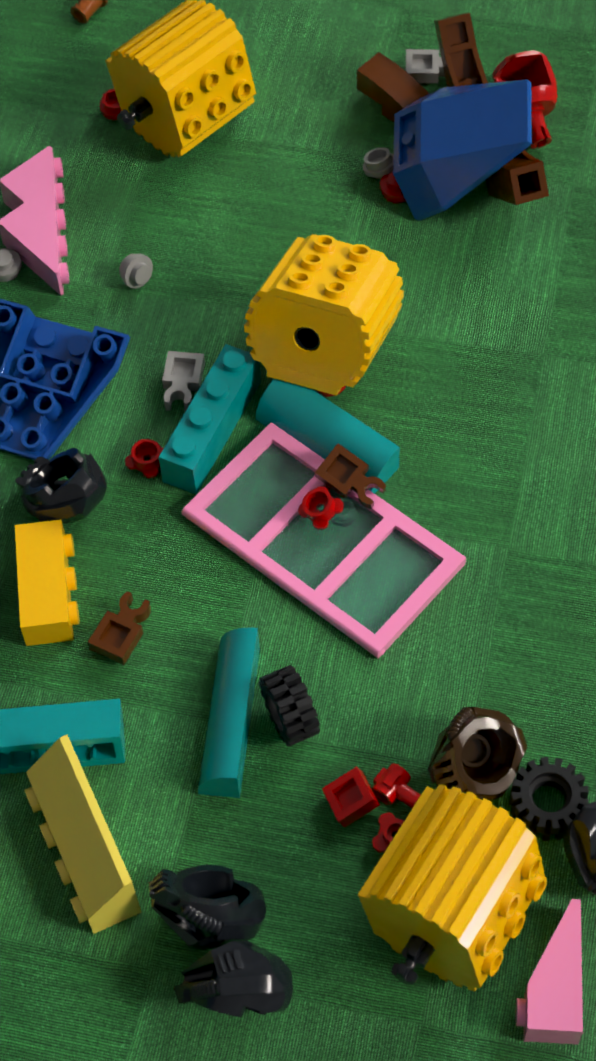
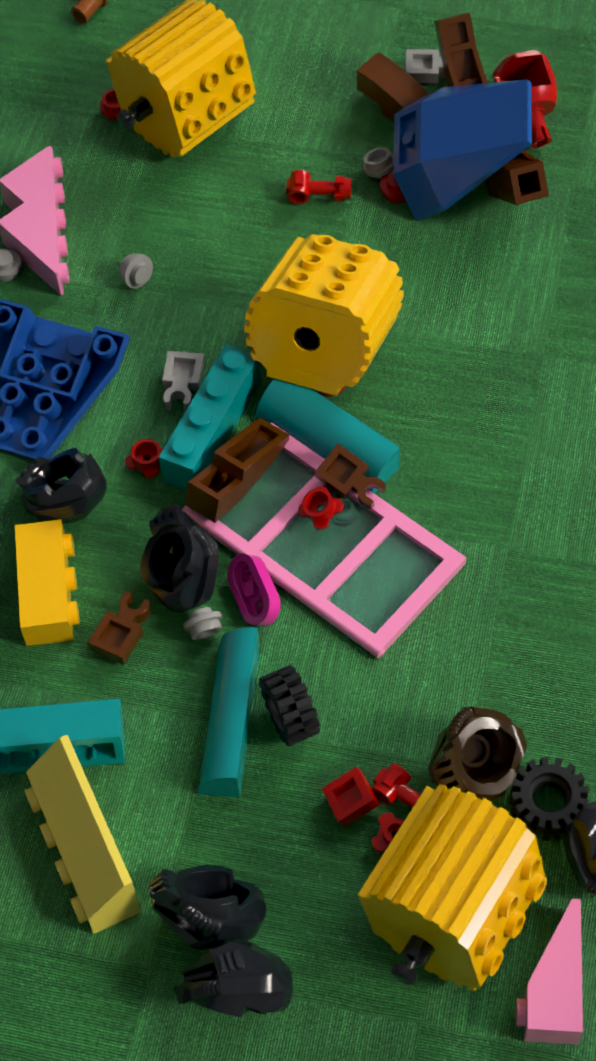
none -> black helmet [140,504,220,613]
none -> light grey plate [183,607,223,640]
none -> reddish brown slope [185,417,290,523]
none -> dark pink plate [227,554,281,627]
none -> red bar [286,170,352,204]

